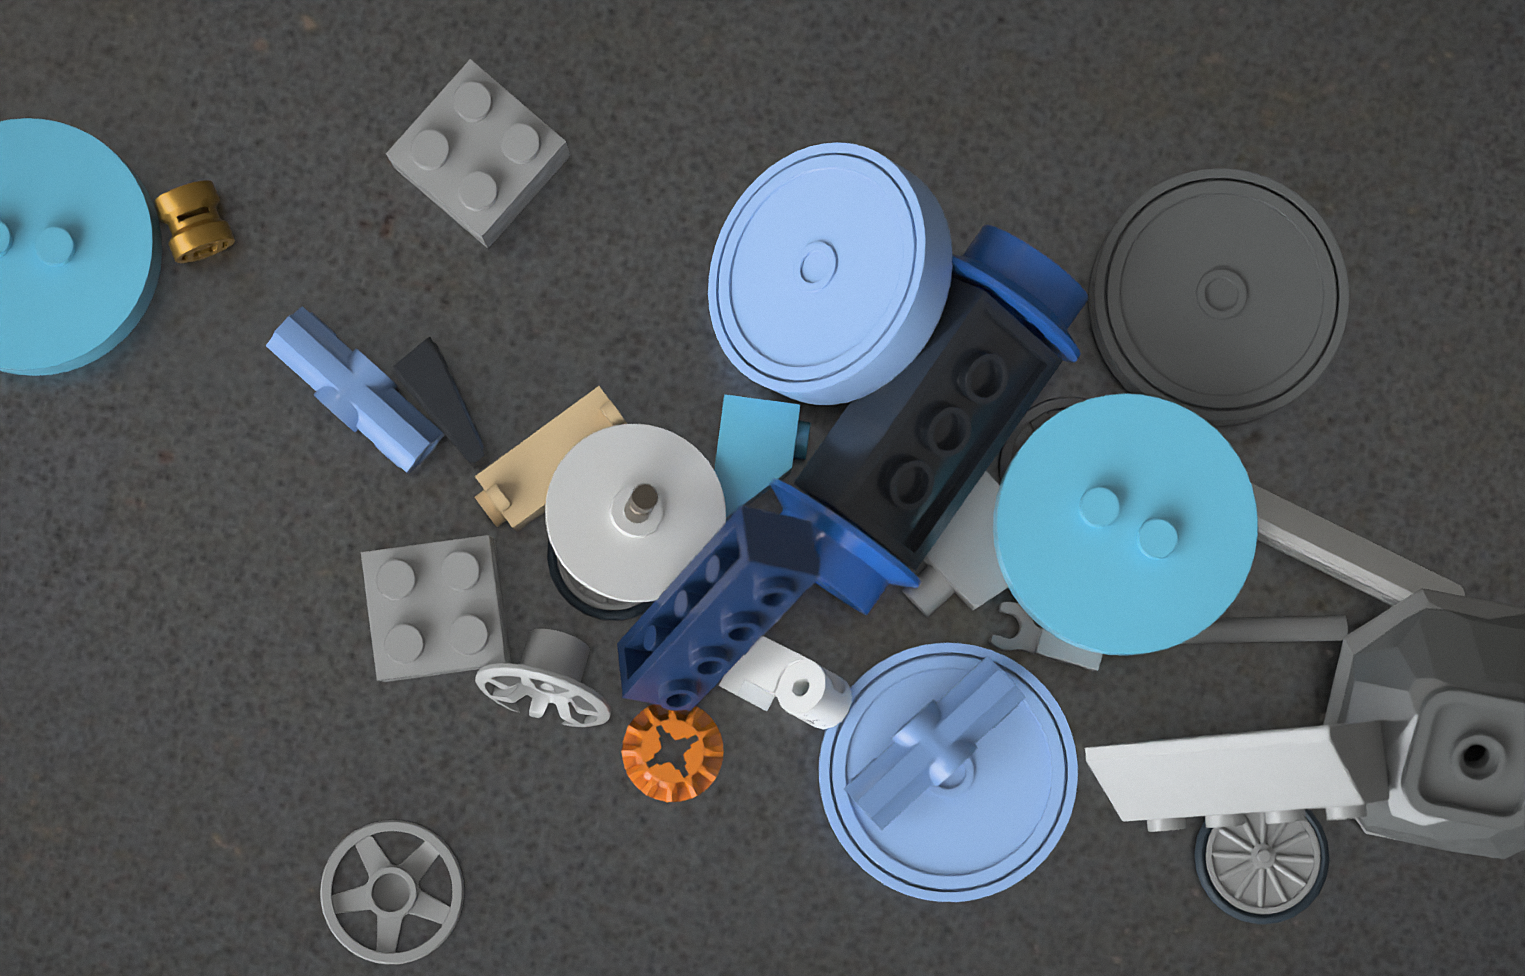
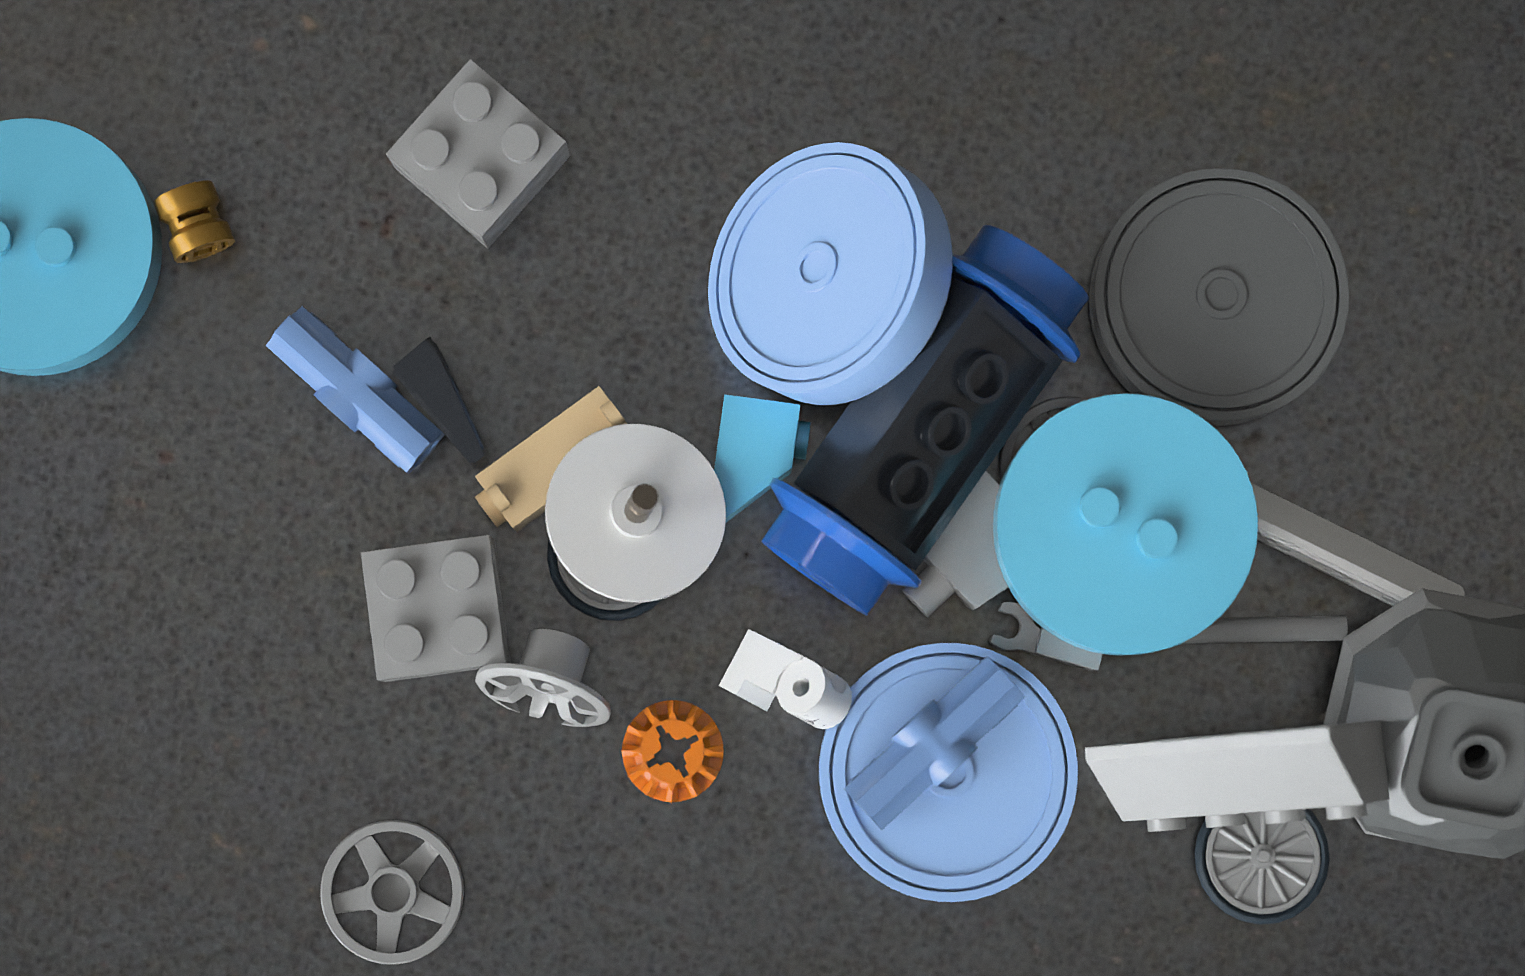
dark blue brick [617,505,820,711] -> none

